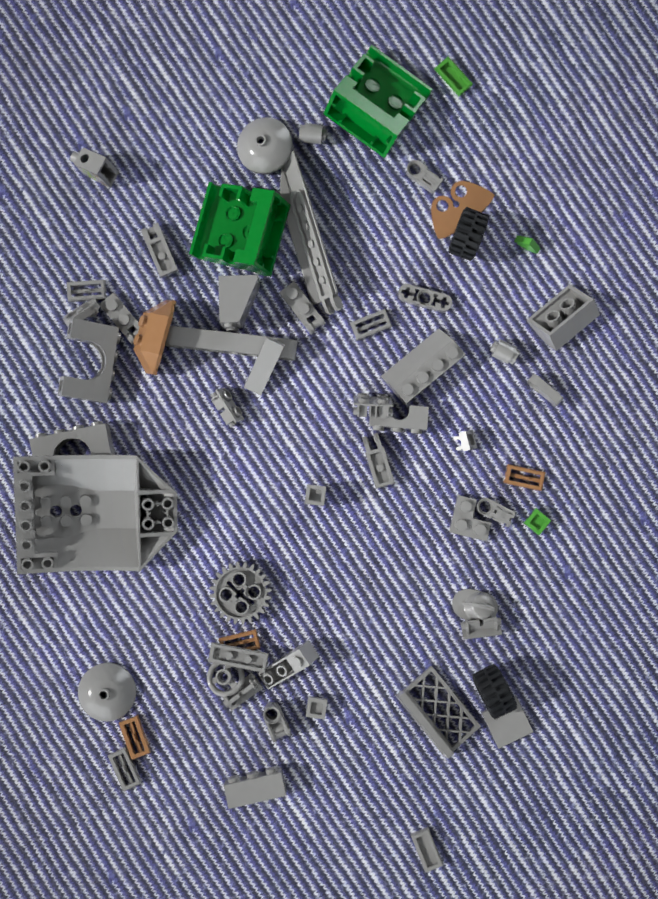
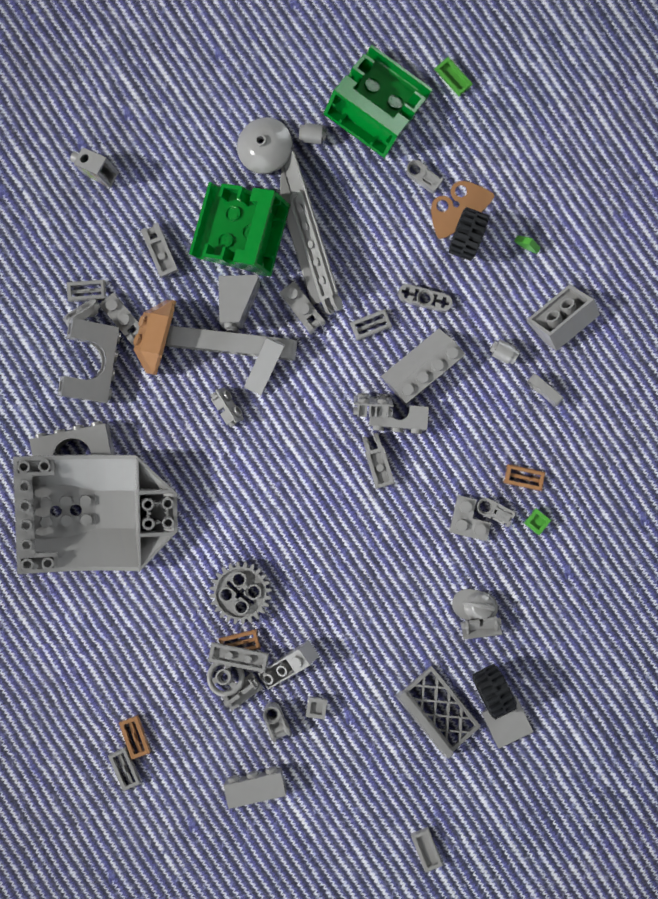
light grey dish [78,663,136,722] -> none
light grey brick [305,484,326,506] -> none
tile [453,430,477,452] -> none

